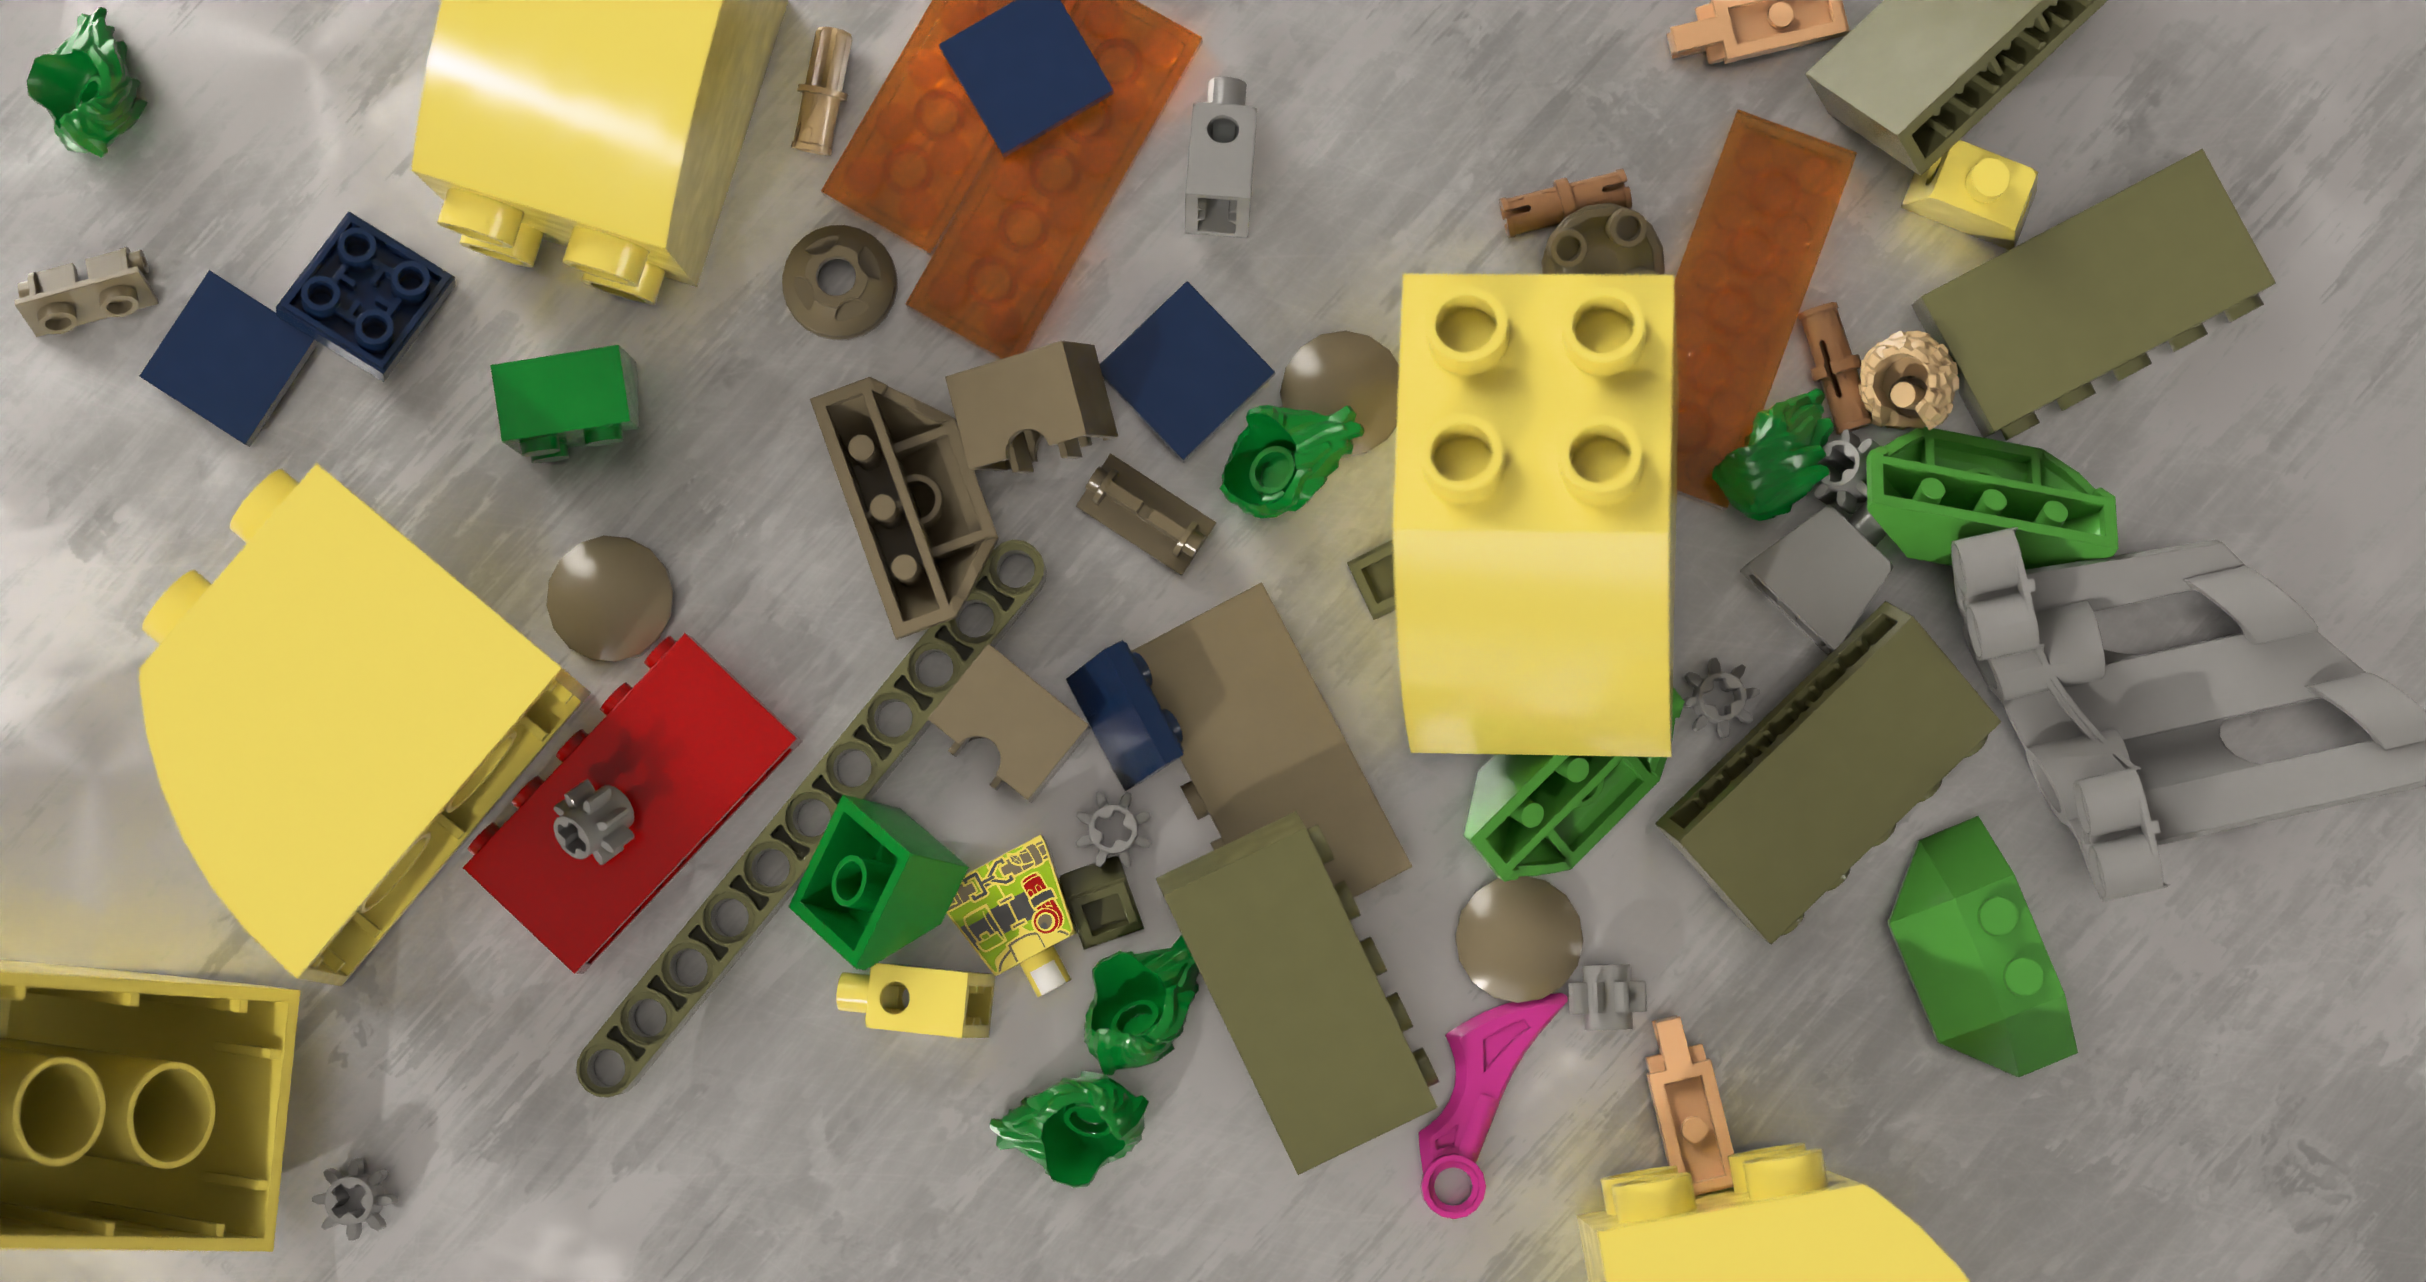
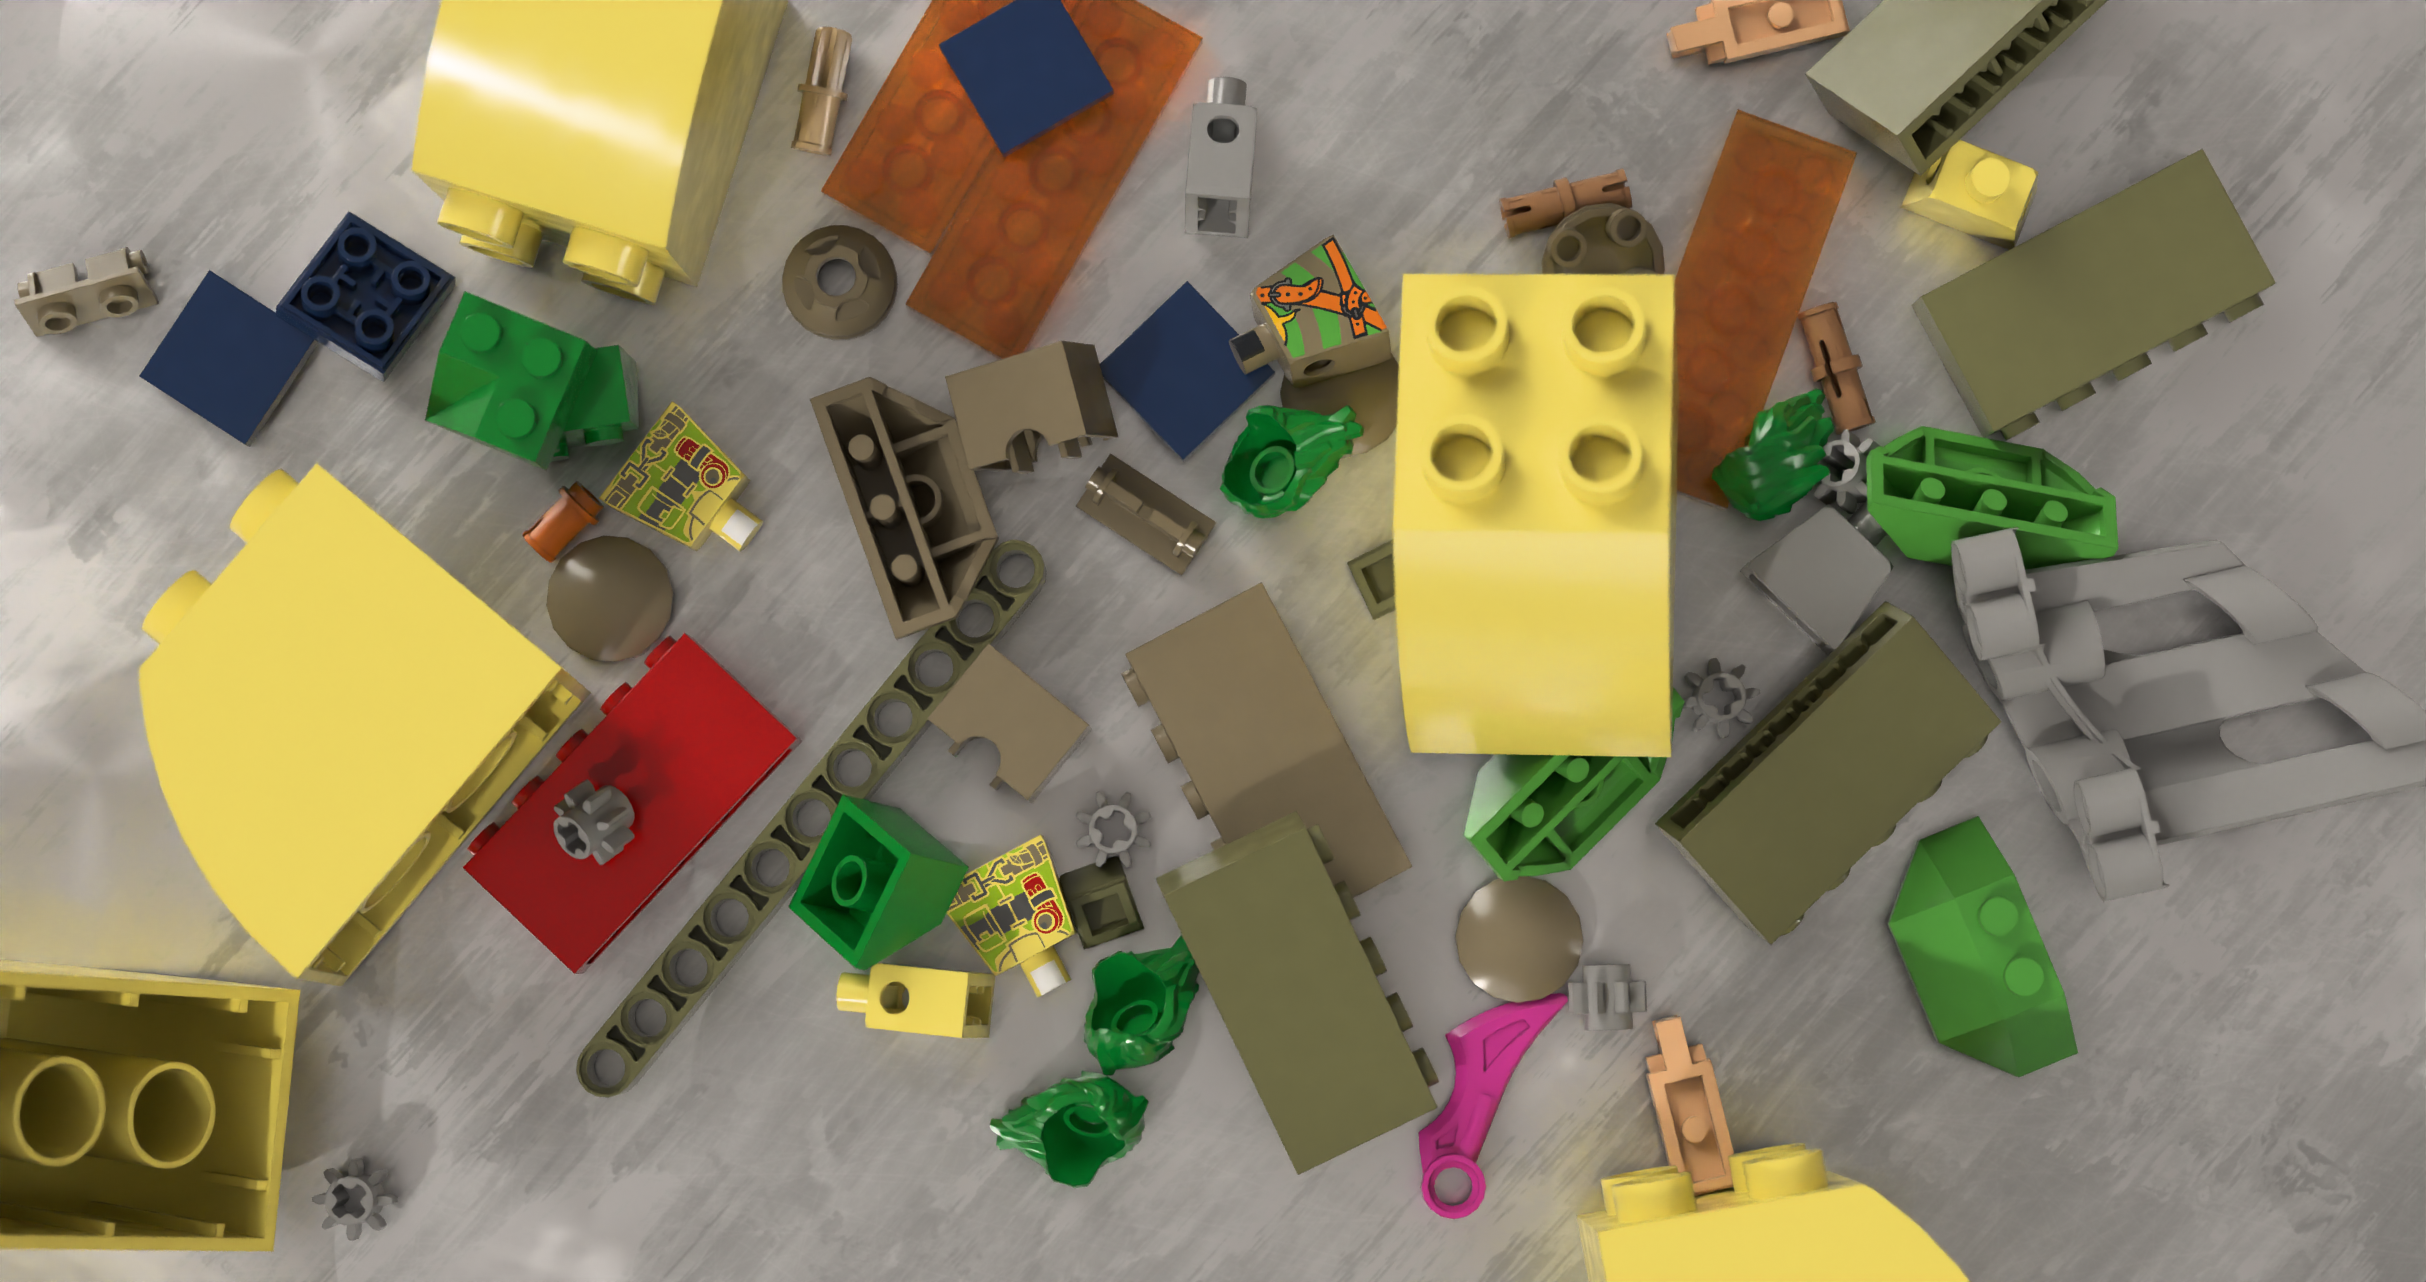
green hair [27,7,148,158] -> none
dark blue tile [1066,640,1184,791] -> none
tan piece [1858,330,1960,430] -> none
none -> green slope [425,291,597,471]
none -> orange pin [522,481,604,563]
none -> torso [599,401,763,552]
none -> torso [1229,234,1392,388]

